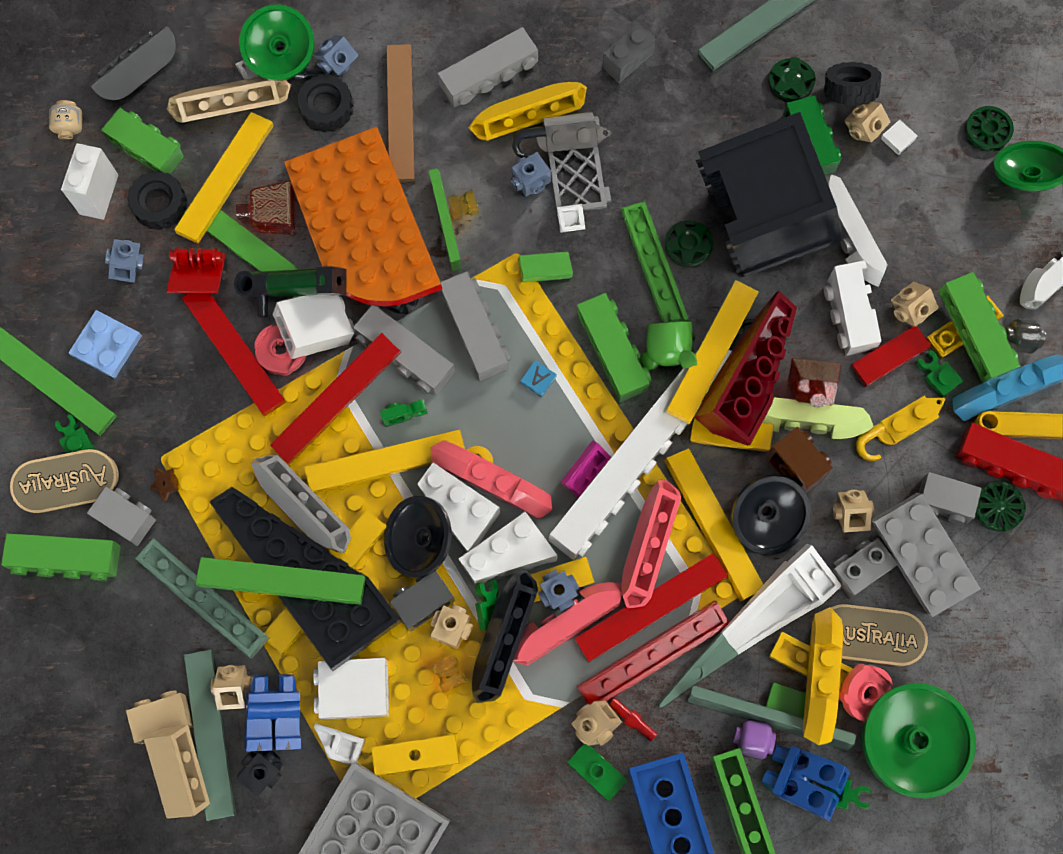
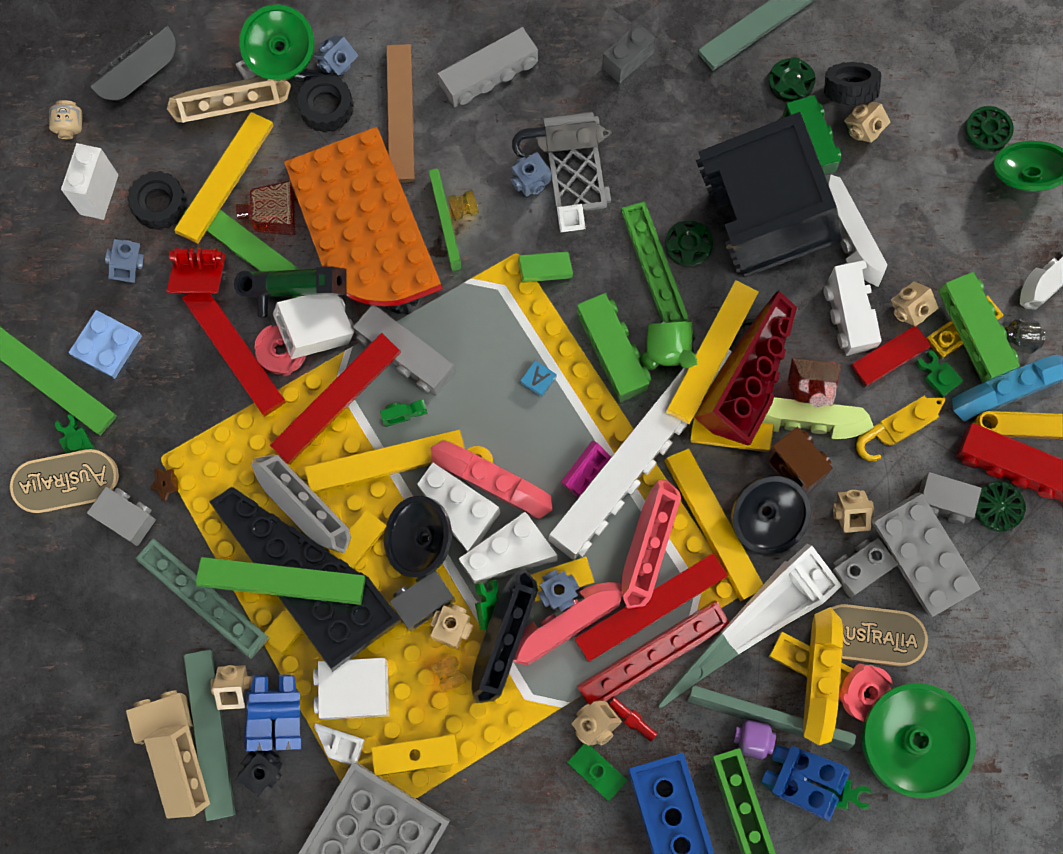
bright green brick [1,533,121,581] -> none
bright green brick [101,108,184,174] -> none
light grey brick [440,272,511,381] -> none
yellow brick [468,82,587,141] -> none
bright green tile [765,682,806,718] -> none
white tile [881,120,918,155] -> none

